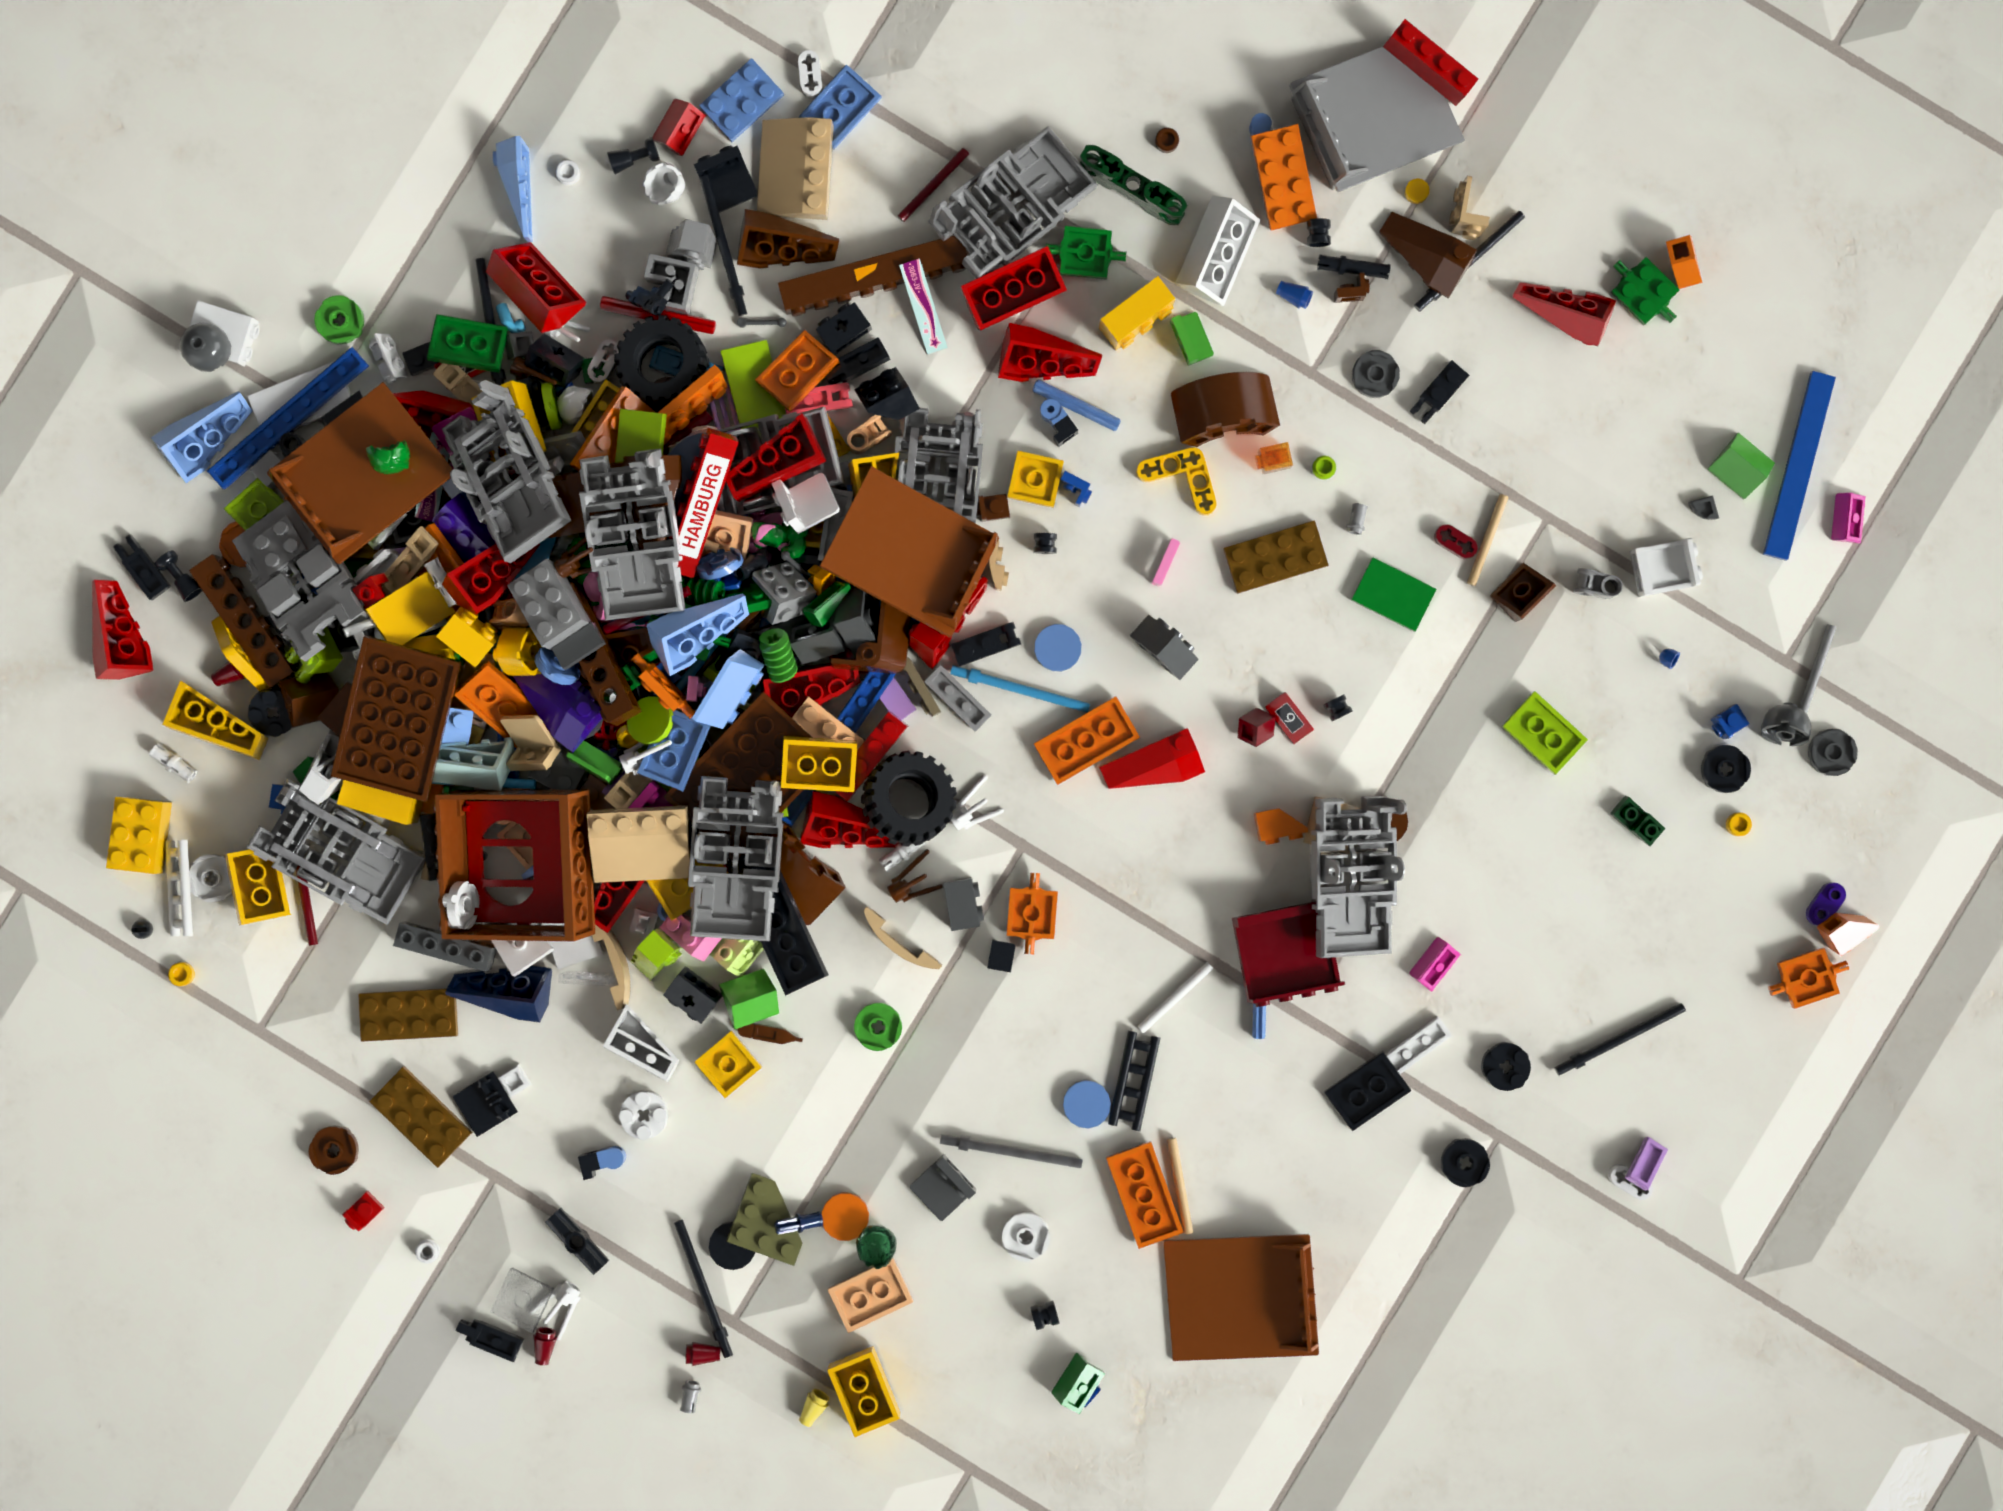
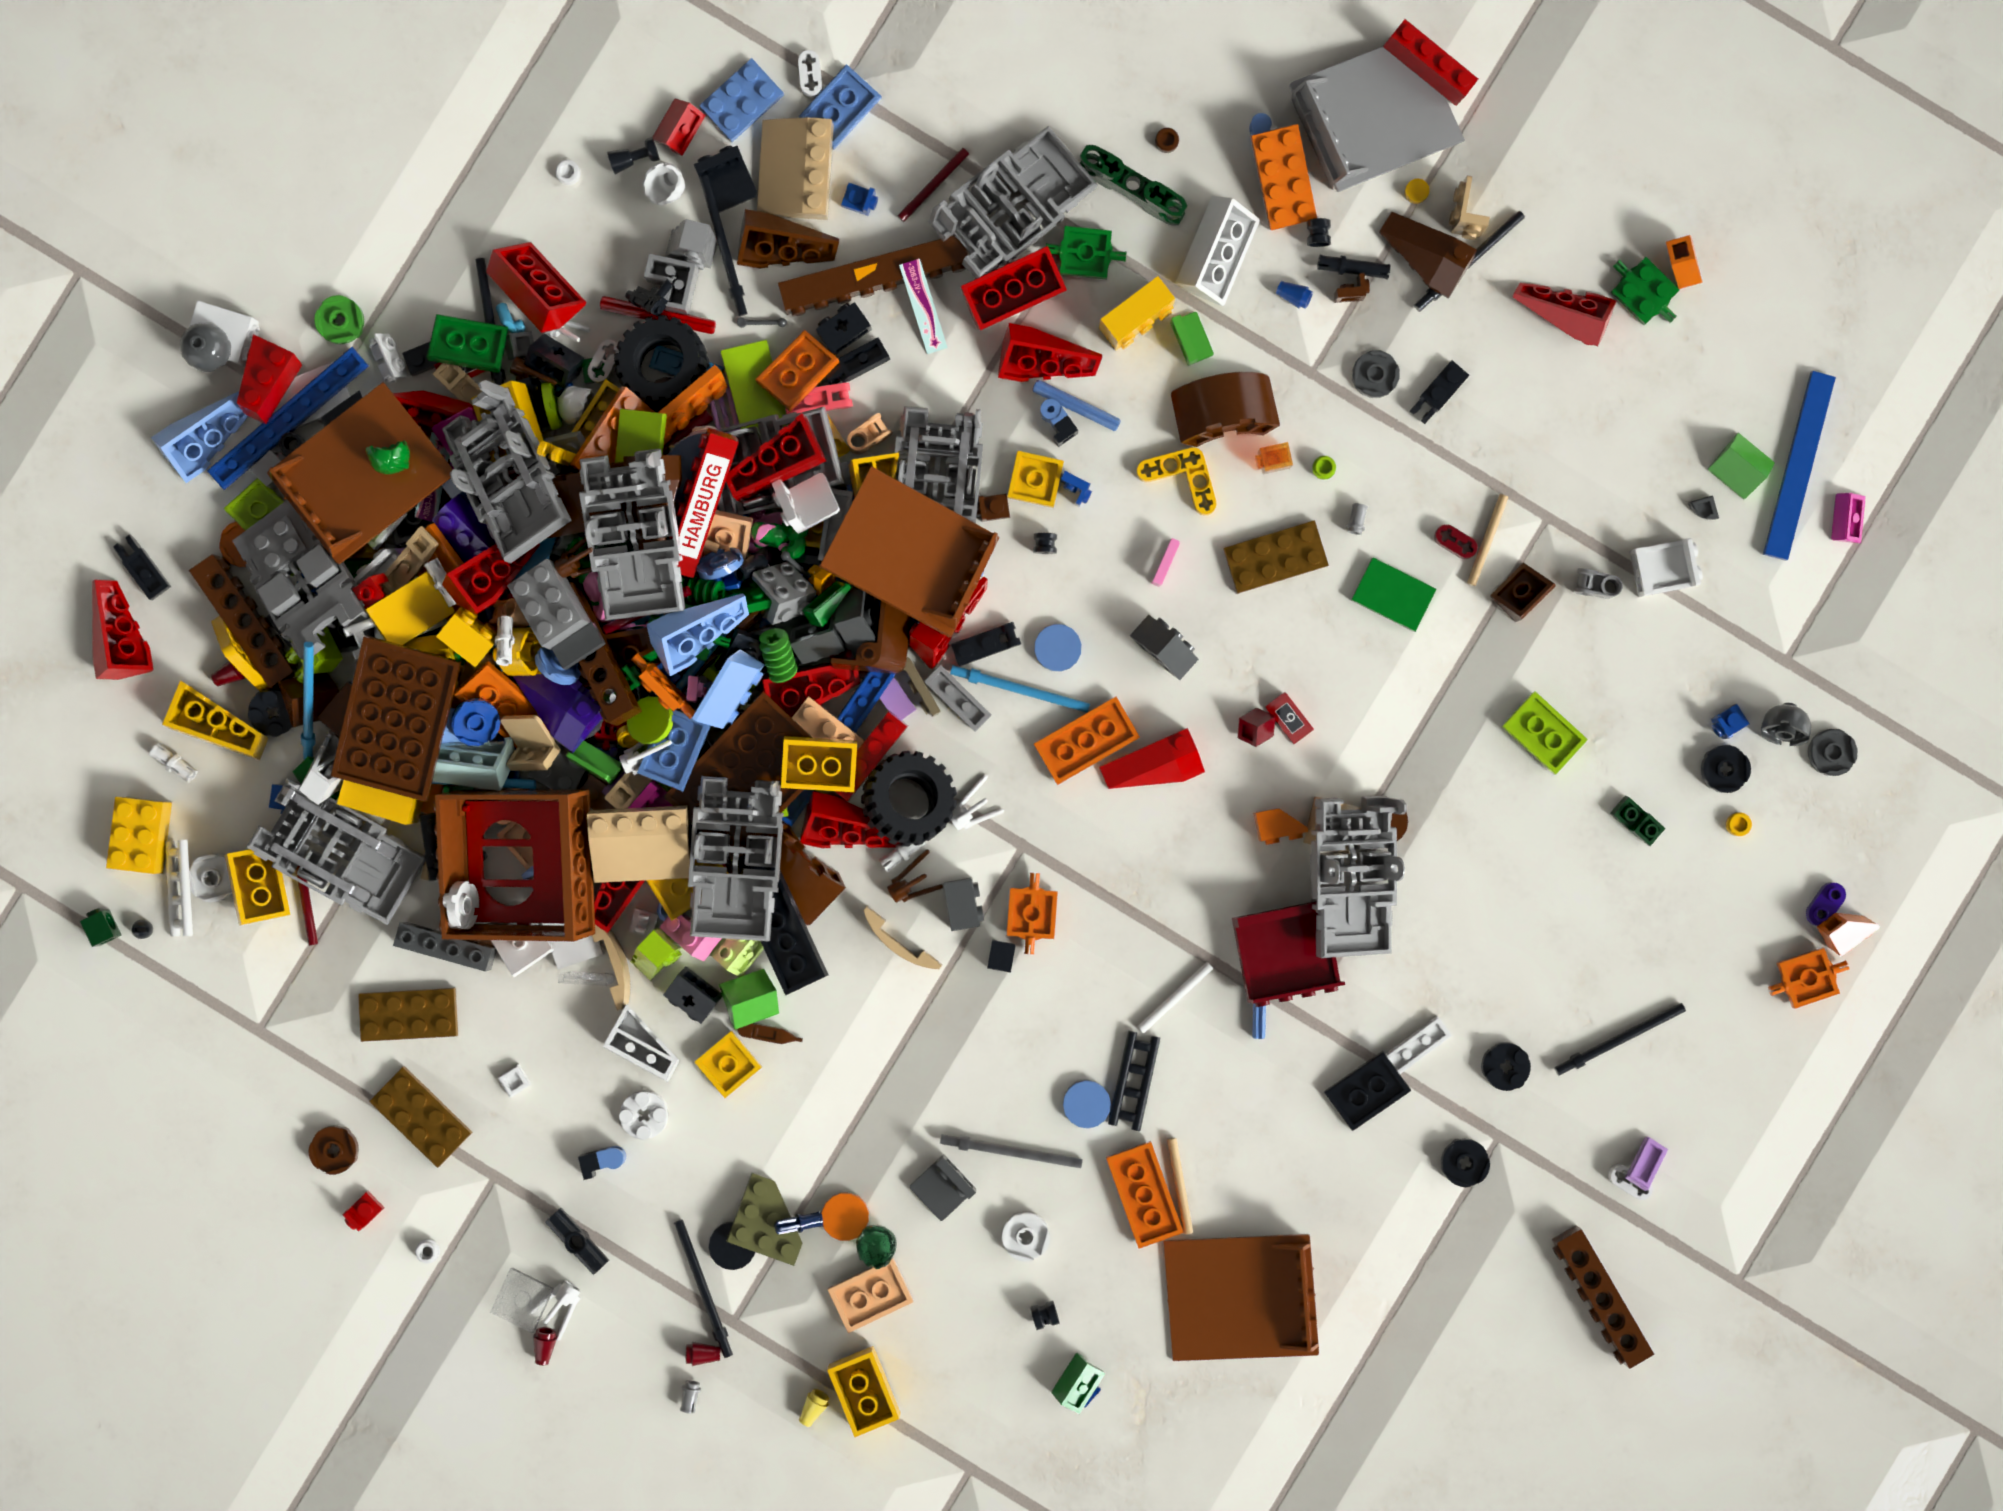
black piece [154,550,203,602] -> none
yellow tile [168,962,195,986] -> none
dark blue wedge [445,966,552,1023] -> none
black hinge [452,1071,518,1137] -> none
black hinge [456,1319,525,1362] -> none
light blue wedge [493,136,533,242] -> none
black slope [854,367,920,420] -> none
bright green plate [854,1003,902,1051] -> none
tan slope [989,541,1009,591] -> none
black wheel [1323,694,1353,721] -> none
dark pink slope [1409,937,1461,992] -> none
blue hinge [1659,648,1680,669] -> none
light grey bar [1799,624,1837,713] -> none
none -> dark green brick [80,908,122,947]
none -> red wedge [237,334,302,424]
none -> dark azure bar [301,642,316,760]
none -> blue tile [451,698,500,746]
none -> white pin [495,615,515,666]
none -> yellow hinge [537,441,576,466]
none -> blue bracket [841,183,878,216]
none -> reddish brown brick [1552,1225,1655,1369]

